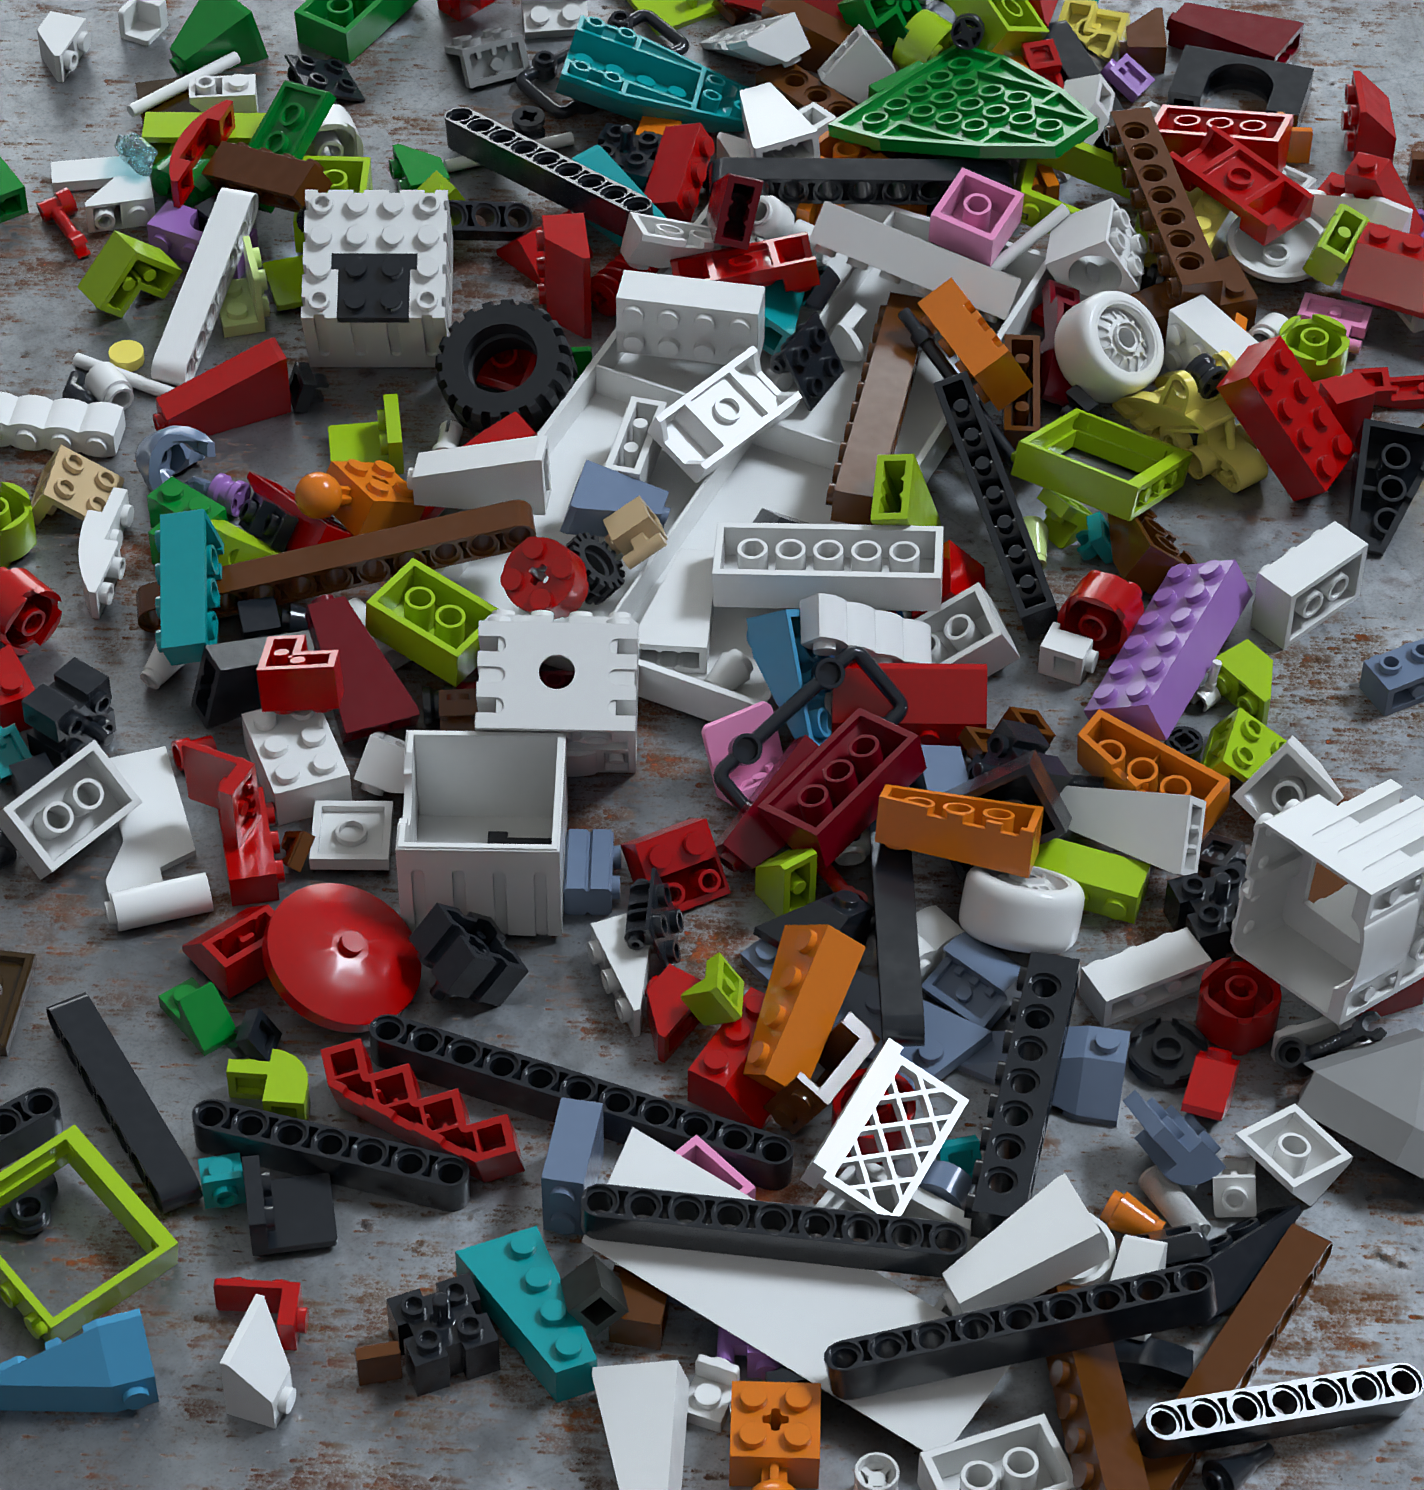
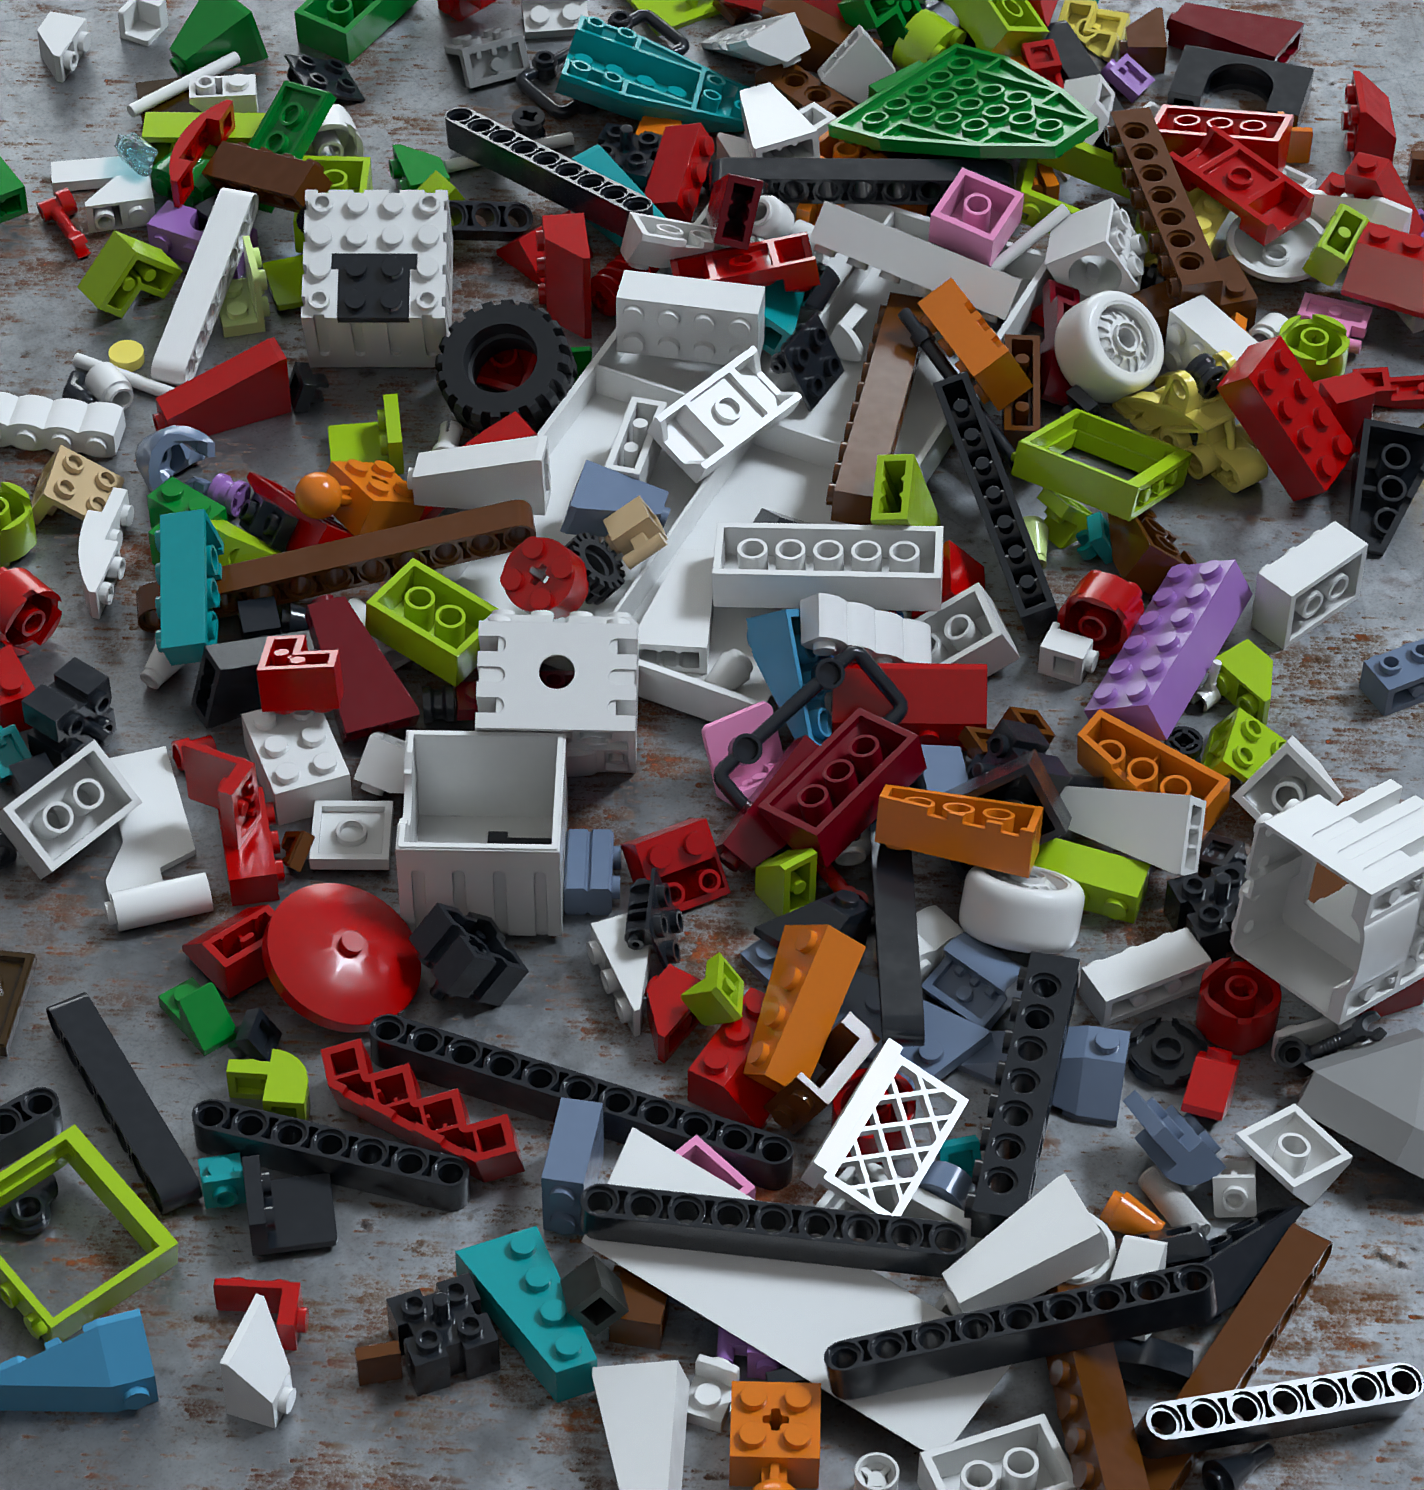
reddish brown brick [439,689,478,731] -> none
black wheel [951,13,985,50] -> none

